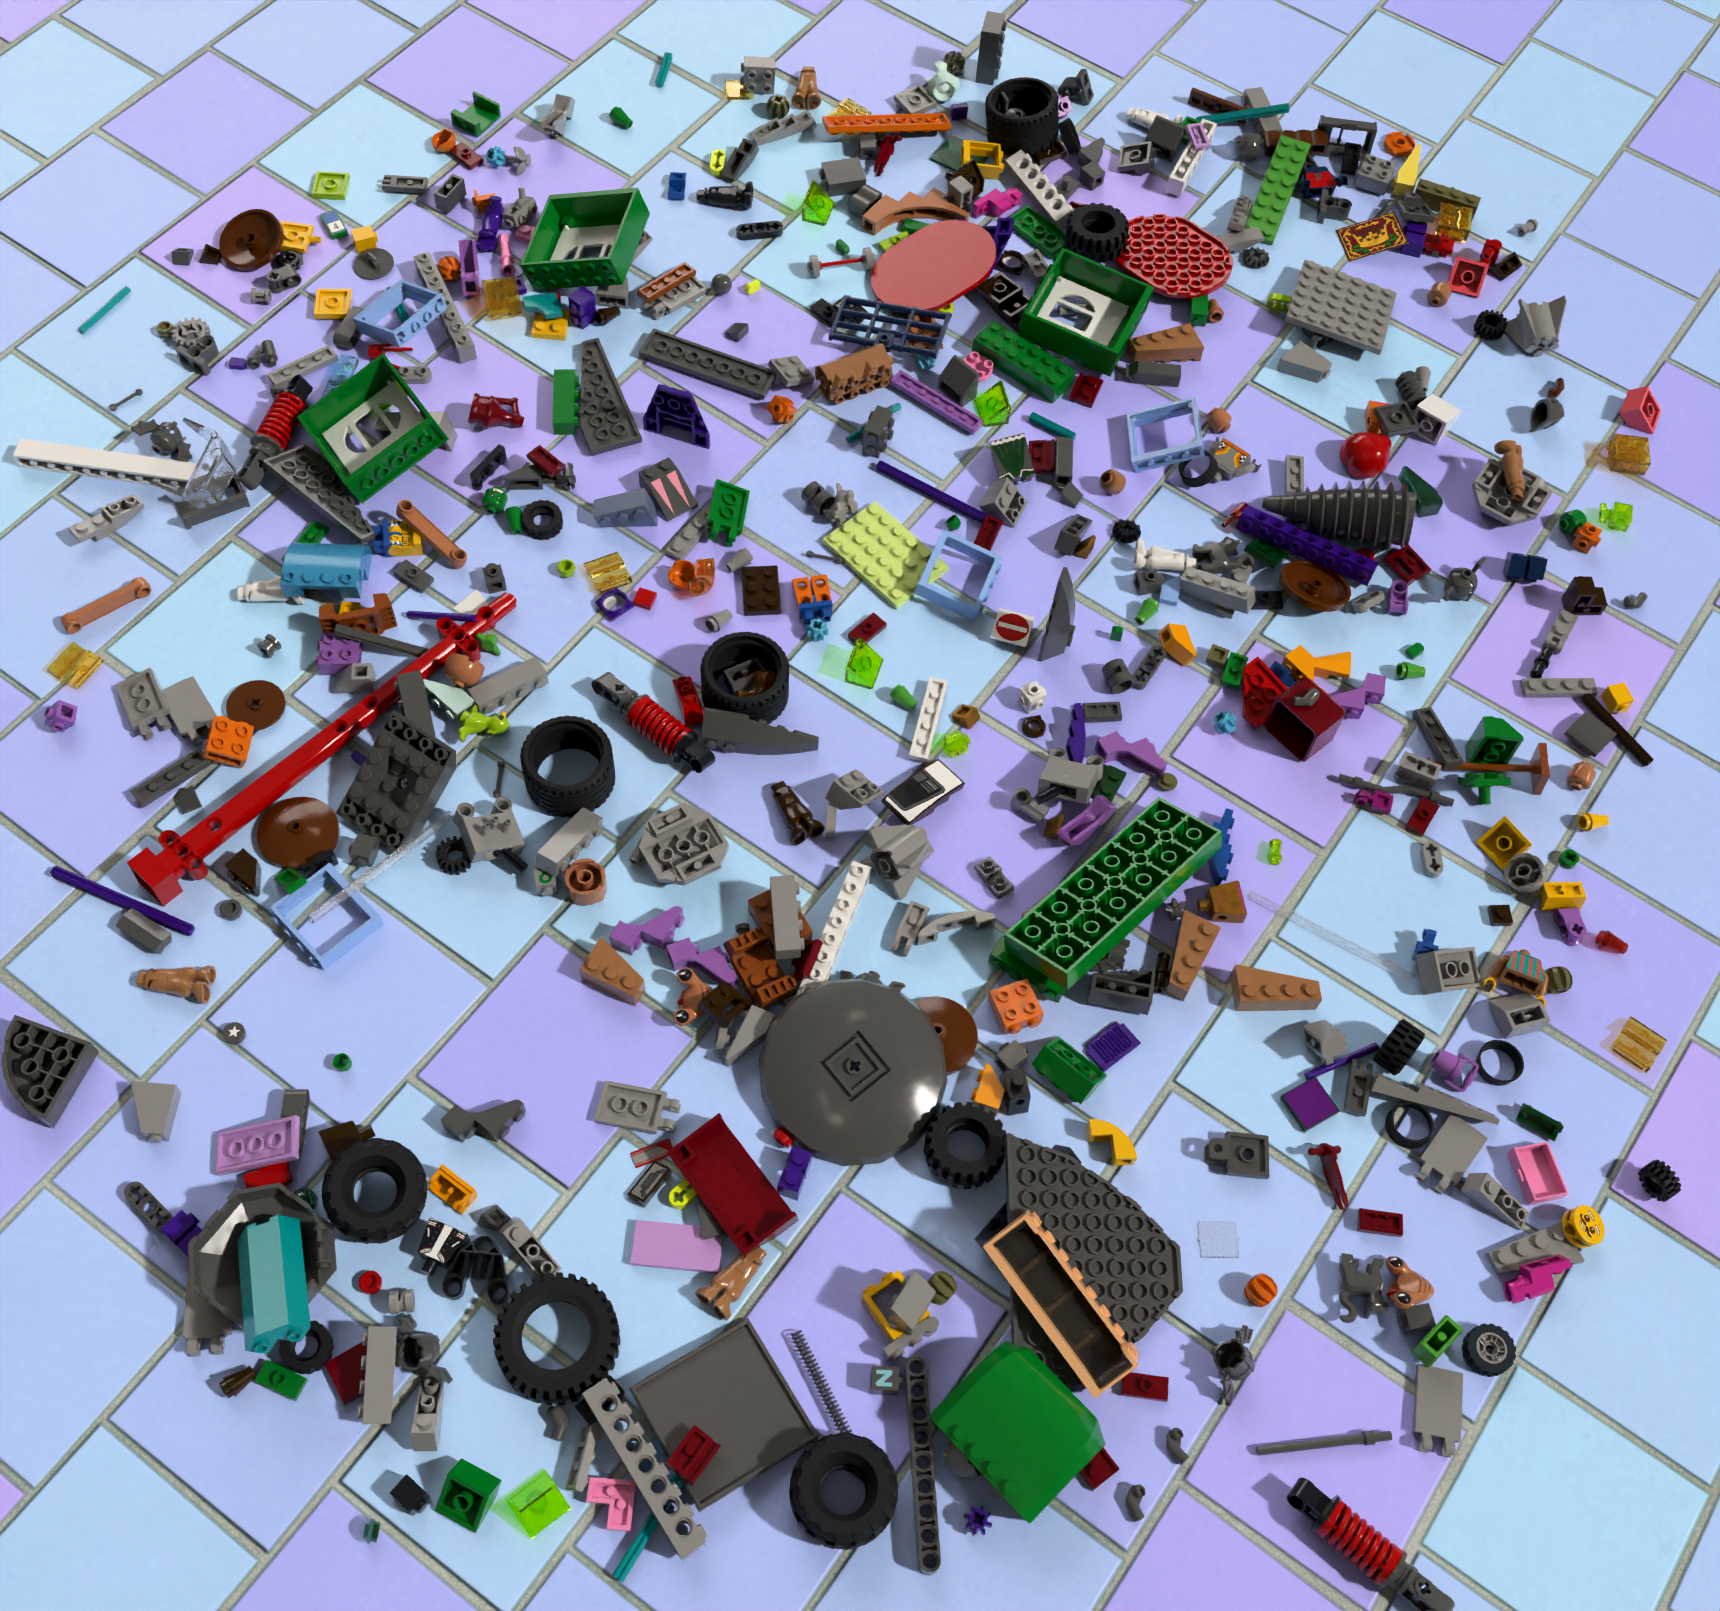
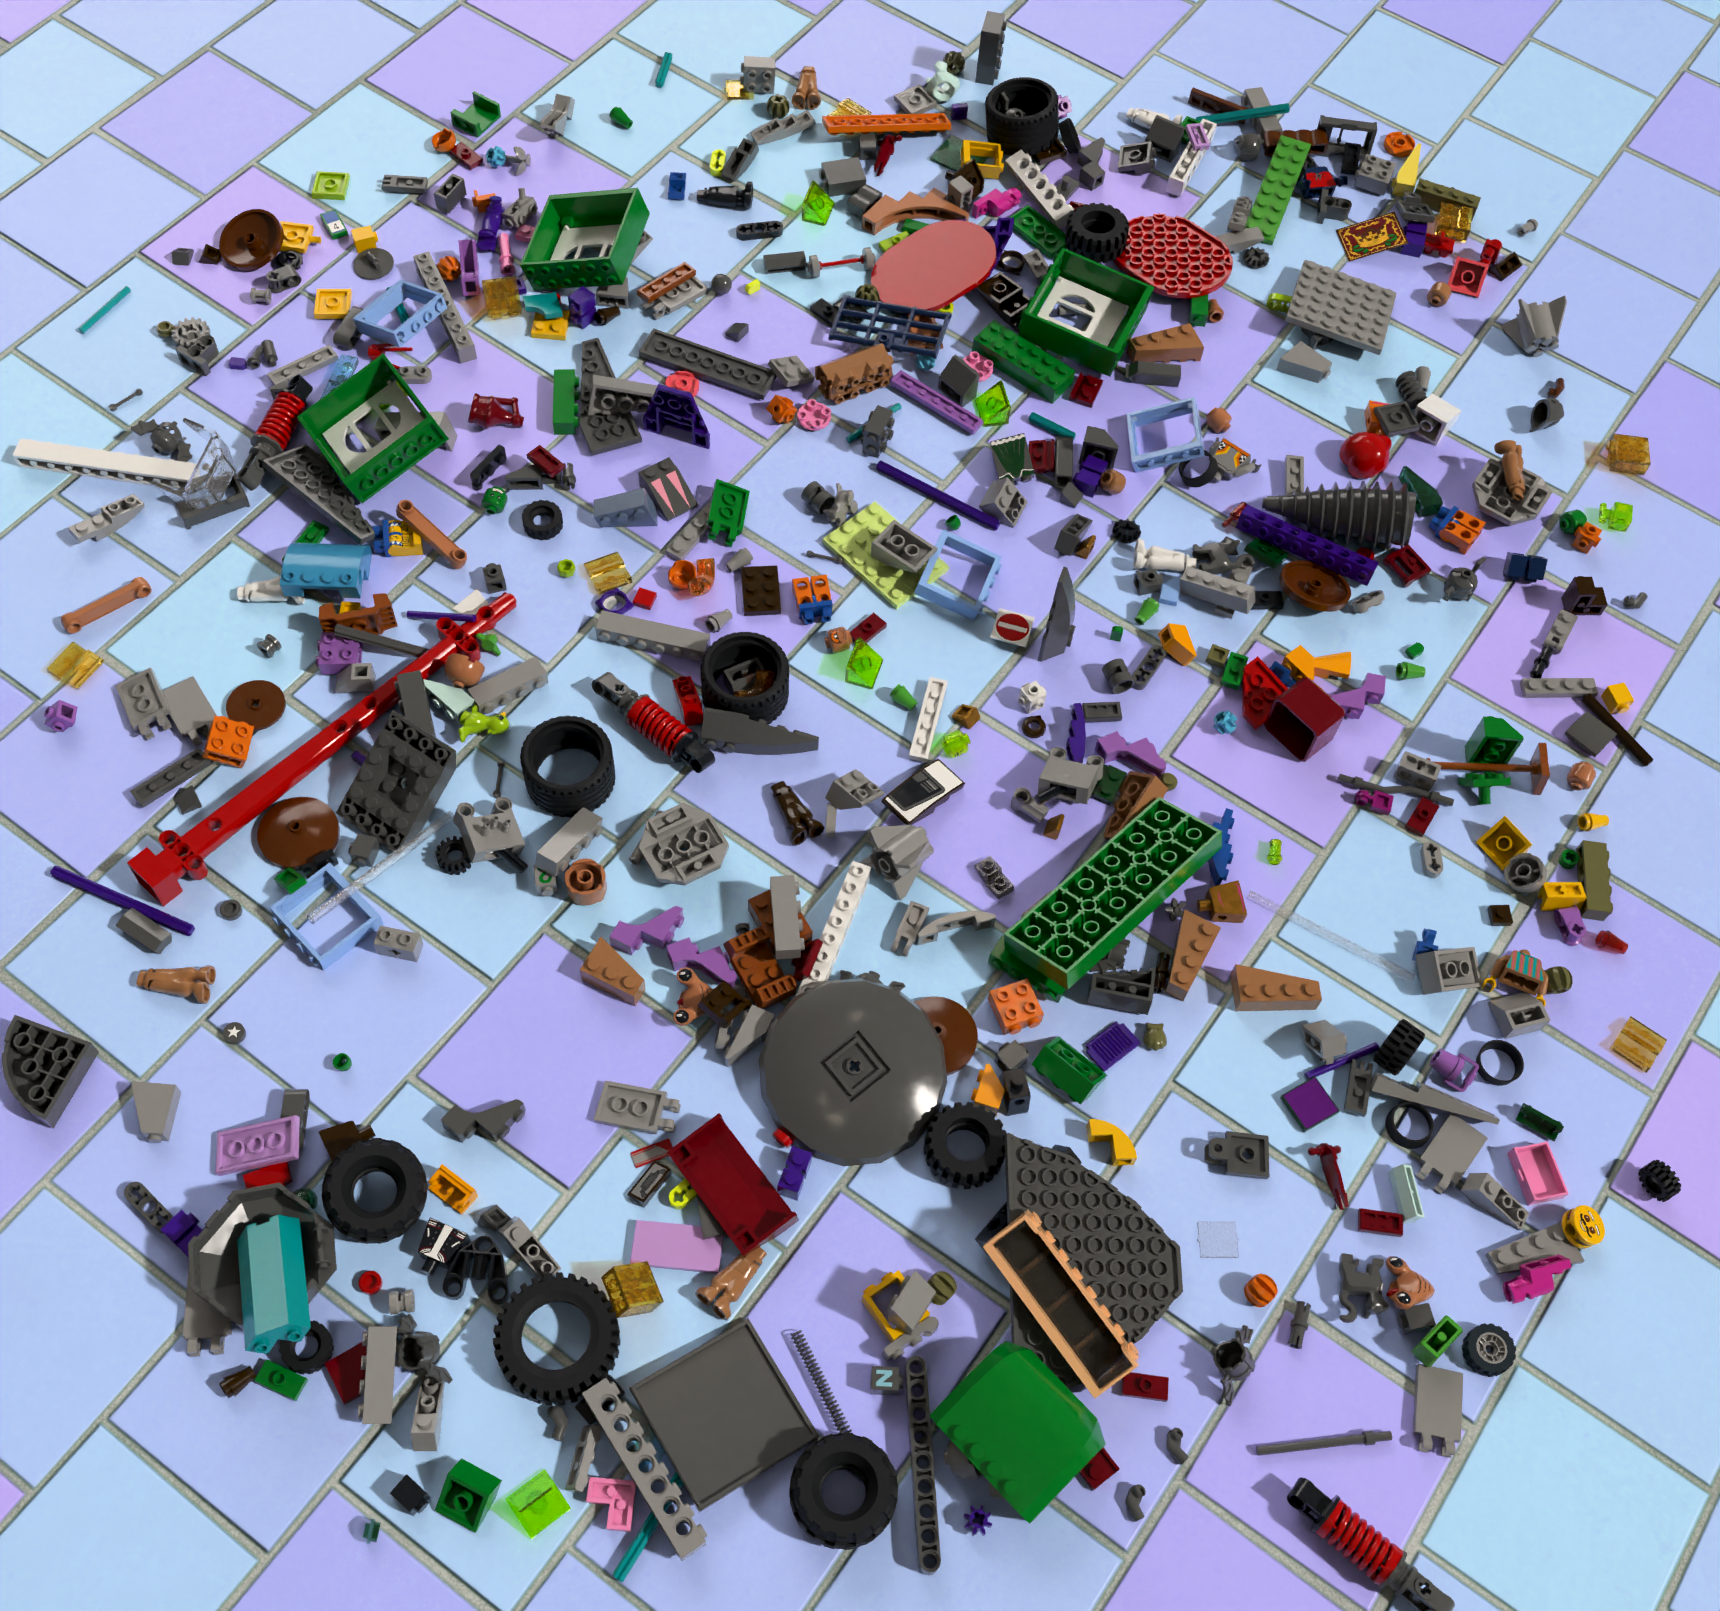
dark brown slope [224,848,261,897] -> none
dark grey plate [393,559,434,593] -> none
green cone [505,506,523,535] -> none
dark red plate [665,1425,721,1486] -> none
medium azure gear [806,618,829,642] -> none
green piece [836,239,850,255] -> none
dark red plate [974,515,1003,551] -> none
dark grey tile [1057,69,1094,105] -> none
medium lavender arch [1057,795,1117,846] -> none
dark grey arm [1293,688,1320,707] -> none
medium lavender piece [1386,579,1409,615] -> none
dark grey tile [1412,707,1464,769] -> none
black tyre [1474,310,1508,341] -> none
coral slope [1620,386,1661,434] -> none
none -> light grey brick [373,926,423,962]
none -> light grey wedge [588,374,658,415]
none -> light grey brick [595,610,711,662]
none -> clear yellow brick [601,1261,664,1318]
none -> coral tile [665,371,699,397]
none -> dark grey piece [763,251,807,274]
none -> bright pink dish [797,399,831,430]
none -> nougat head [824,627,853,653]
none -> olive piece [855,284,880,310]
none -> light grey slope [871,520,938,573]
none -> dark purple piece [1072,455,1108,498]
none -> dark grey slope [1078,426,1119,470]
none -> medium nougat wedge [1103,771,1168,839]
none -> olive animal [1143,1023,1167,1051]
none -> dark grey pin [1288,1301,1311,1349]
none -> light aqua piece [1389,1164,1425,1224]
none -> orange hips [1429,506,1486,555]
none -> olive brick [1576,840,1613,921]

